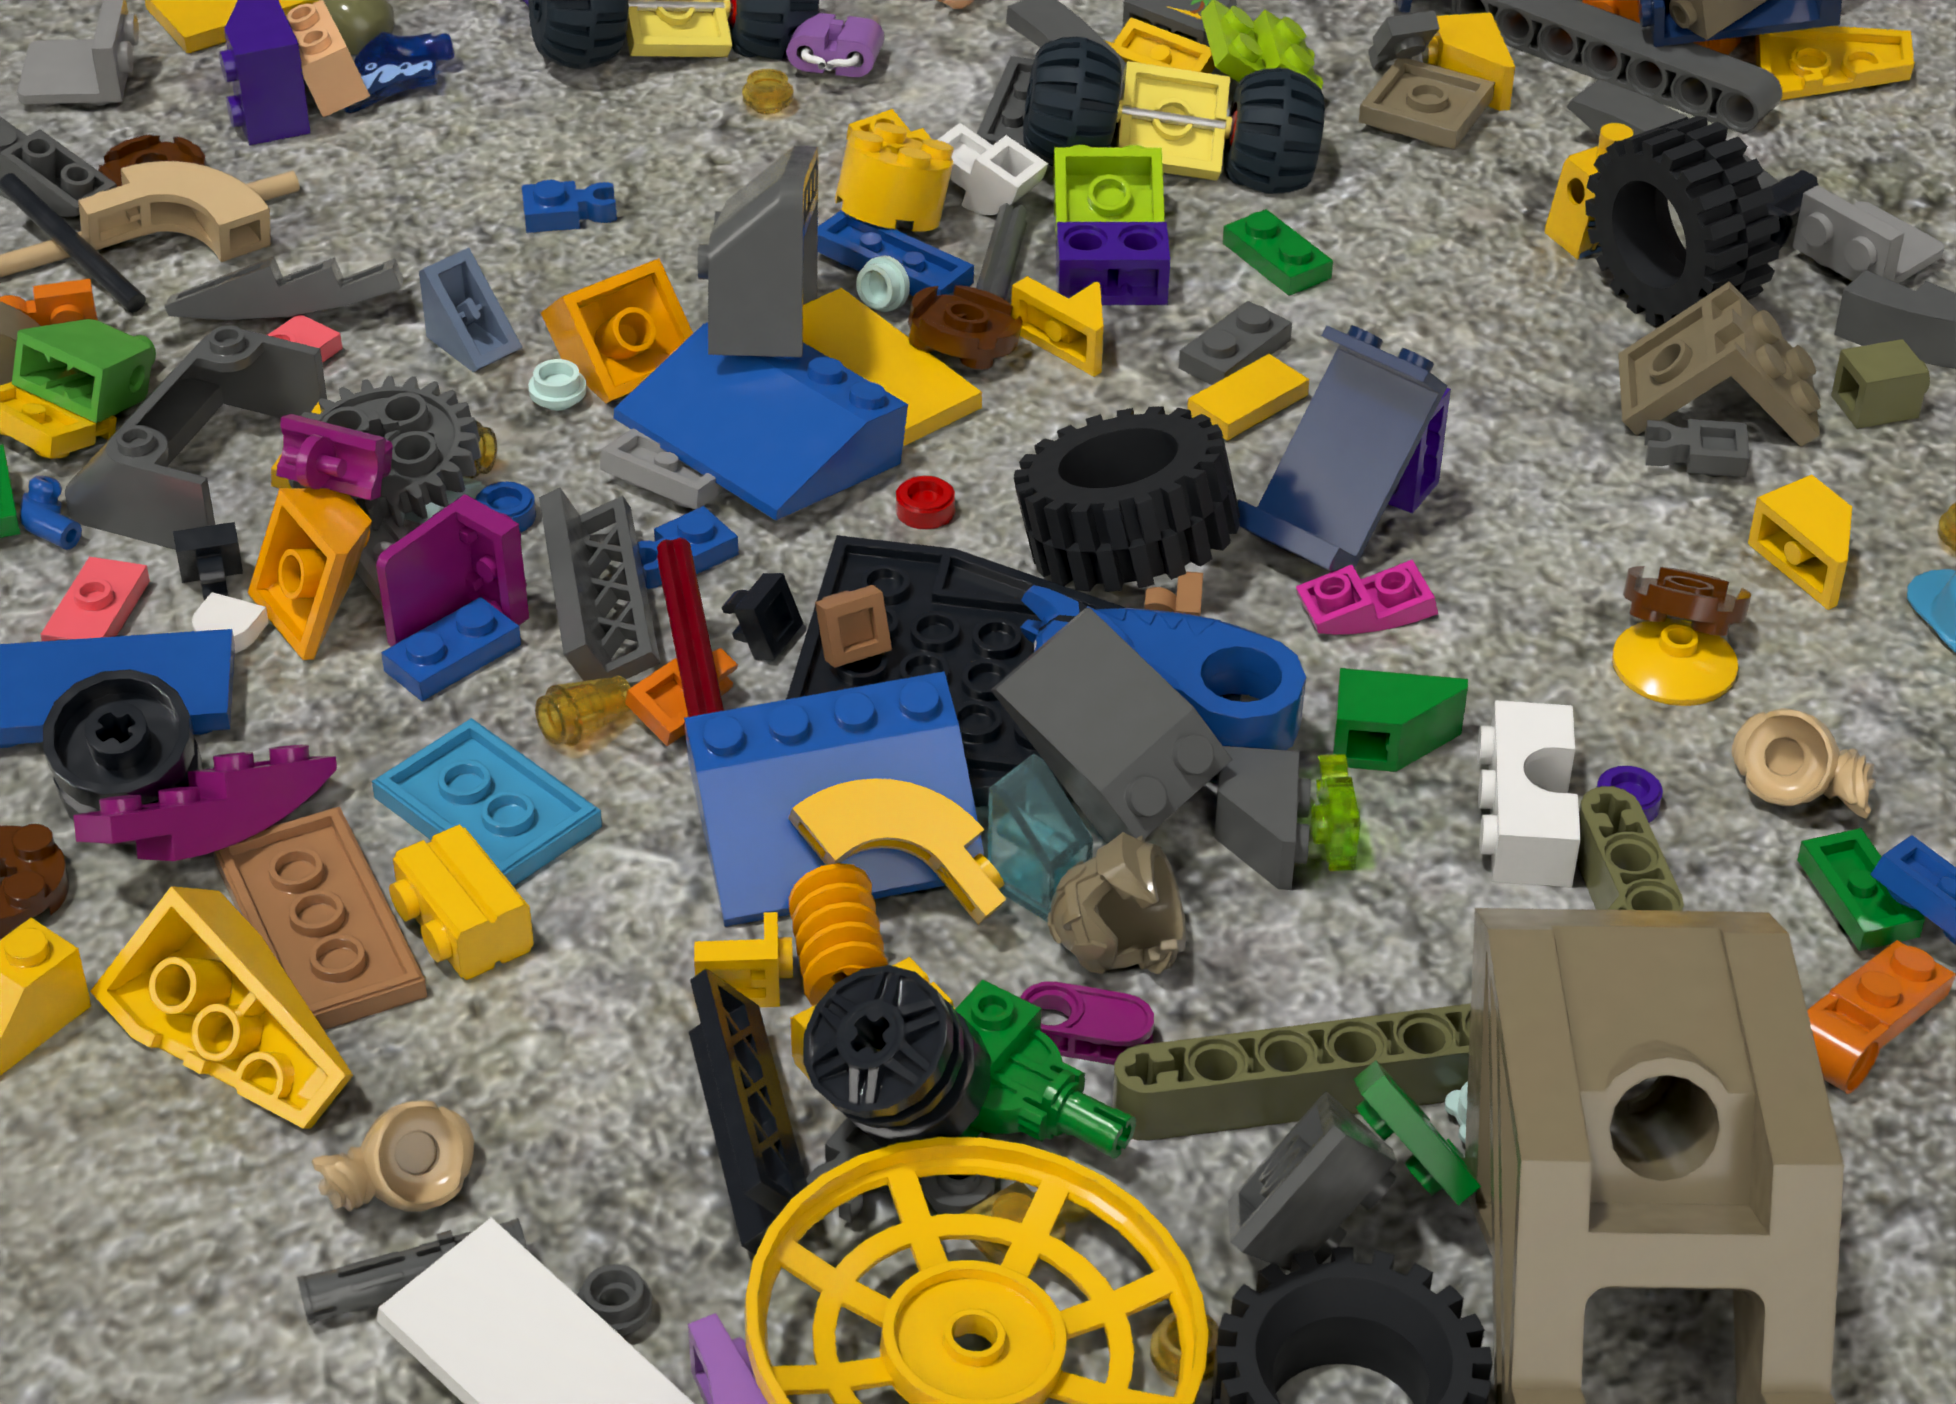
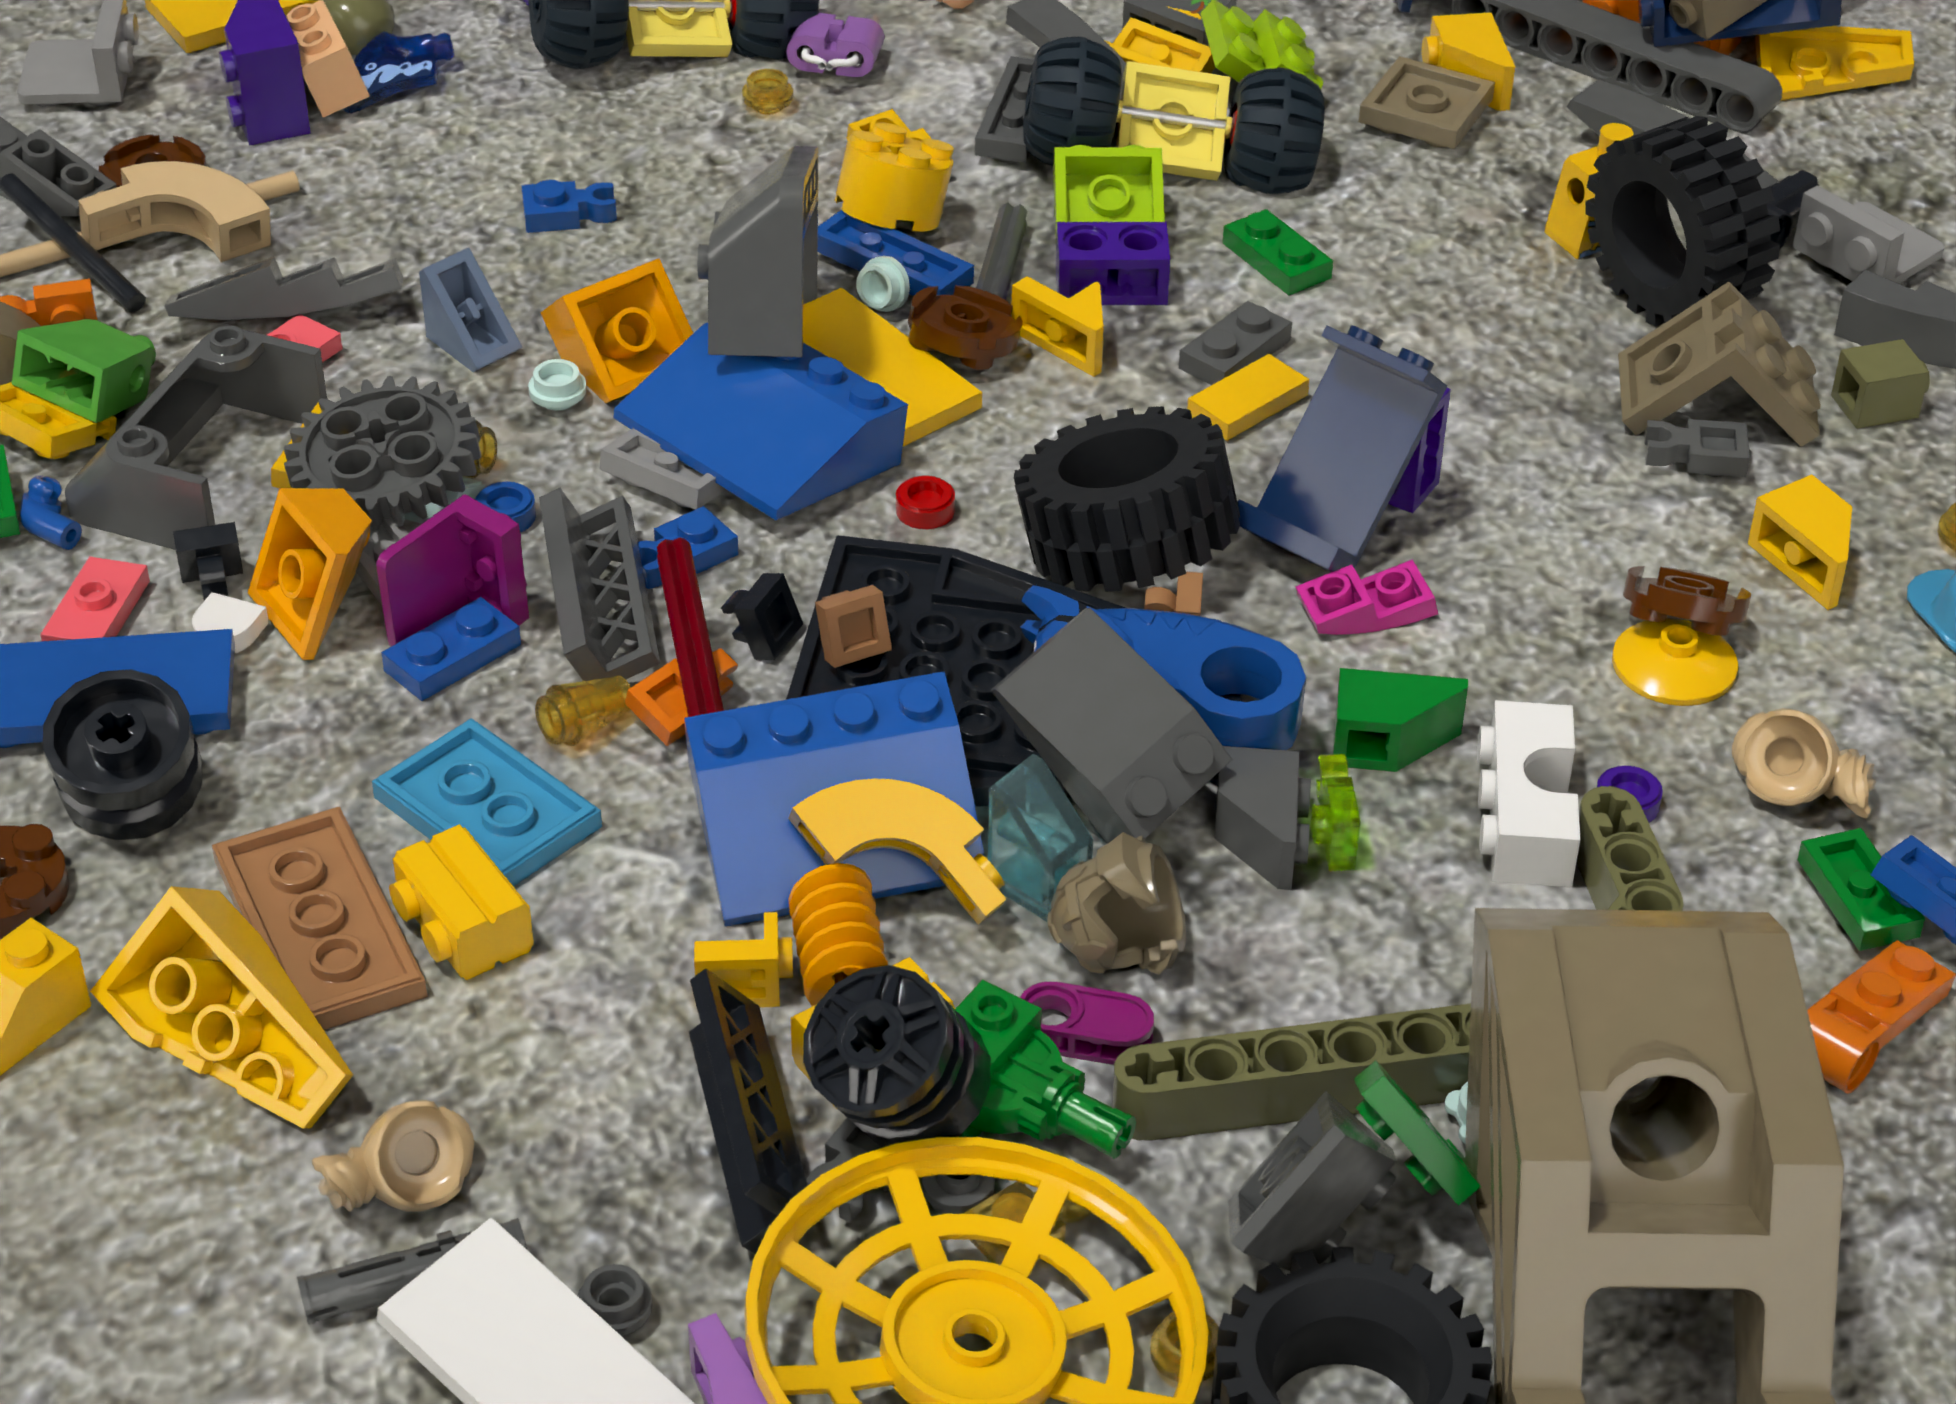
magenta slope [73,744,337,861] -> none
magenta hips [276,414,393,500] -> none
white brick [937,123,1048,215] -> none
dark grey plate [1368,10,1440,70] -> none

